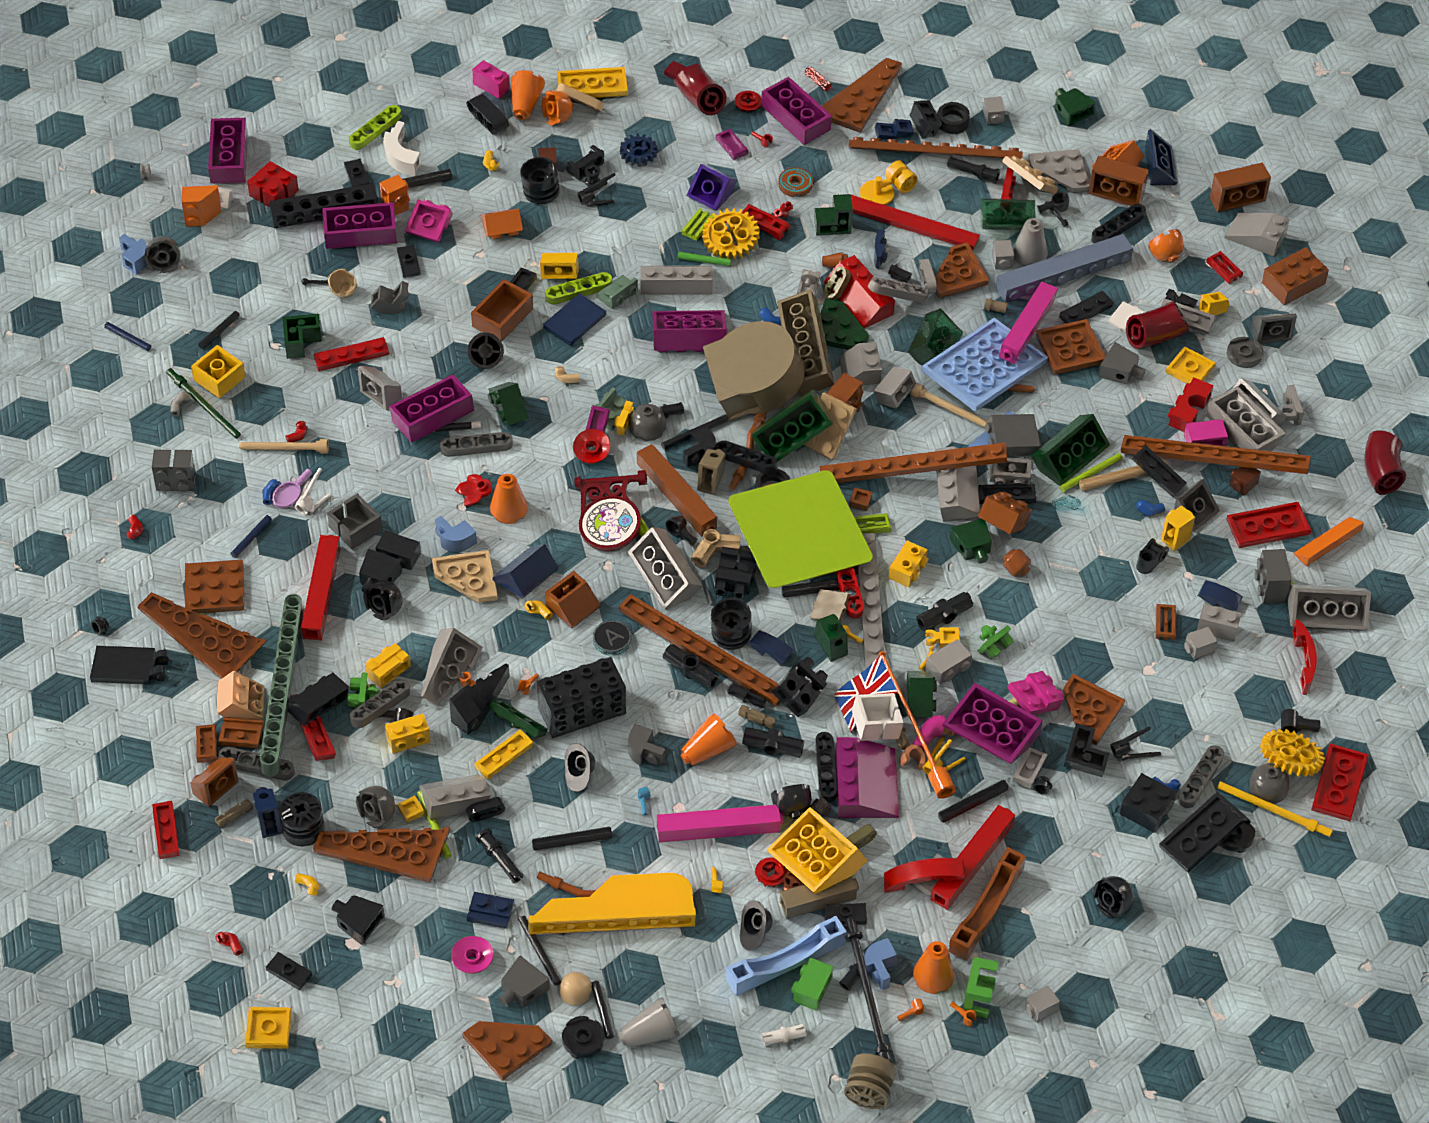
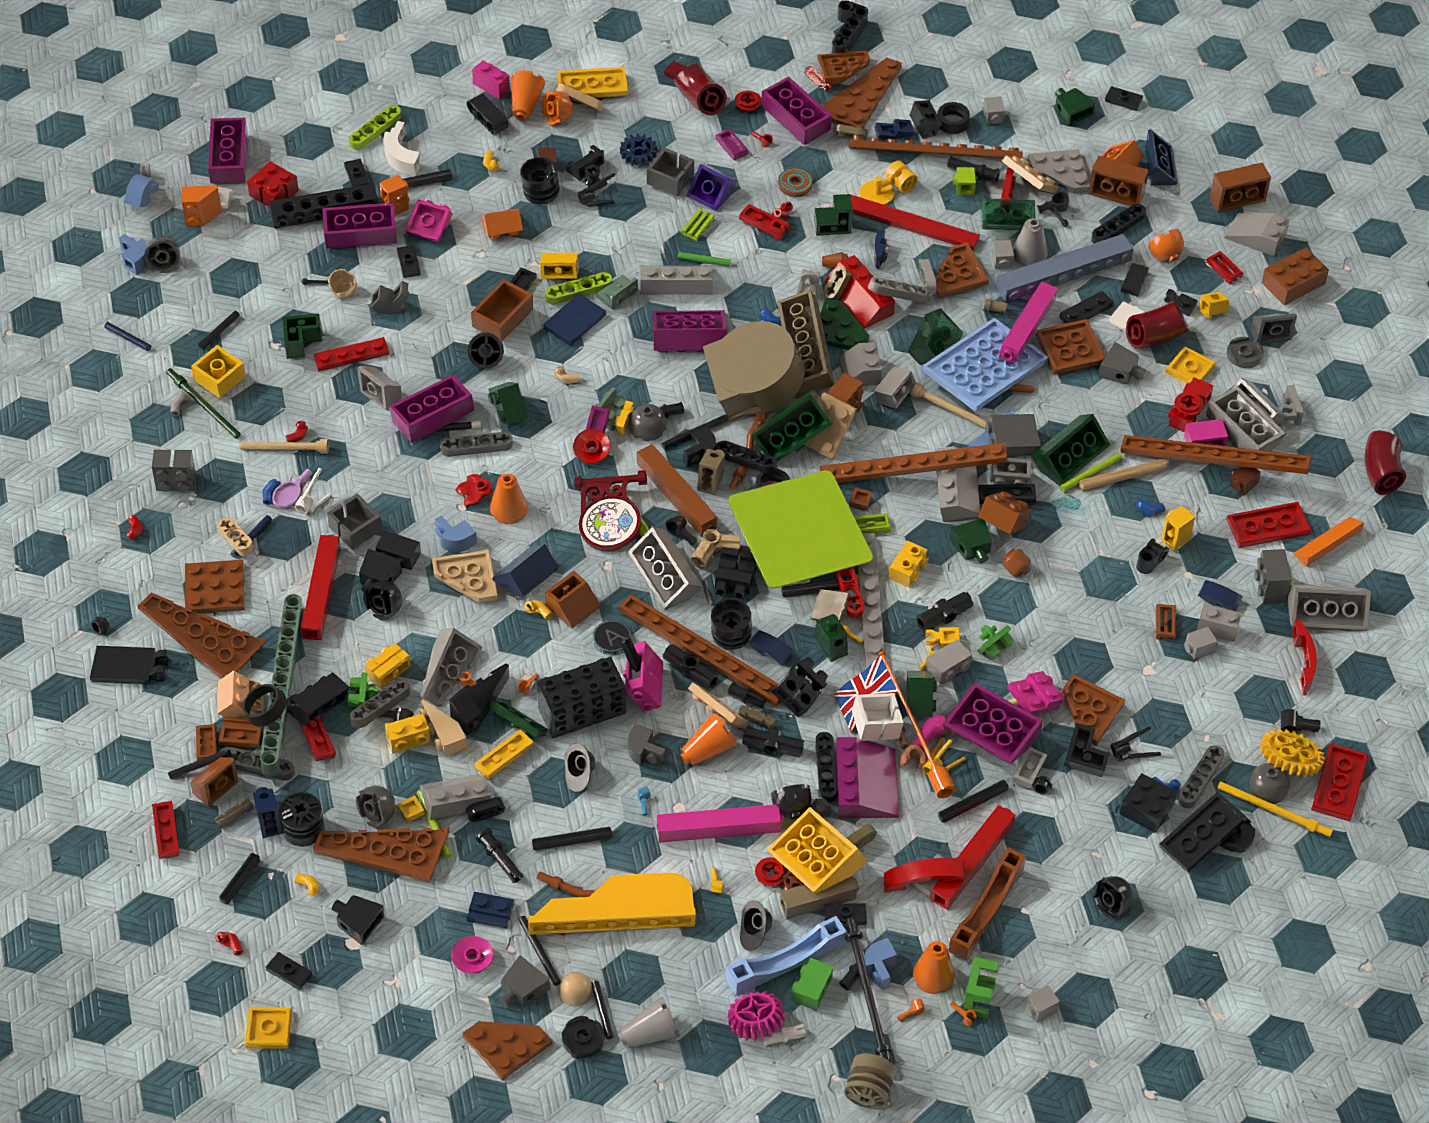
yellow gear [702,208,760,260] -> none
black pin [888,264,912,283] -> none
black plate [1132,445,1187,497] -> none
light grey plate [1161,298,1215,334] -> none
dark grey slope [1174,479,1220,531] -> none
none -> medium blue brick [124,174,159,208]
none -> black bar [168,750,227,779]
none -> tan beam [217,517,254,556]
none -> black axle [219,853,260,905]
none -> black tyre [243,684,287,727]
none -> tan slope [419,700,467,757]
none -> dark pink piece [620,637,663,712]
none -> dark grey piece [647,147,694,196]
none -> tan plate [688,683,750,730]
none -> dark pink gear [728,991,785,1041]
none -> dark orange plate [817,51,870,85]
none -> black beam [831,0,868,53]
none -> dark tan plate [833,124,868,137]
none -> lime brick [953,167,976,195]
none -> black plate [1105,86,1143,111]
none -> black tile [1121,263,1149,296]
none -> red gear [1174,392,1204,417]

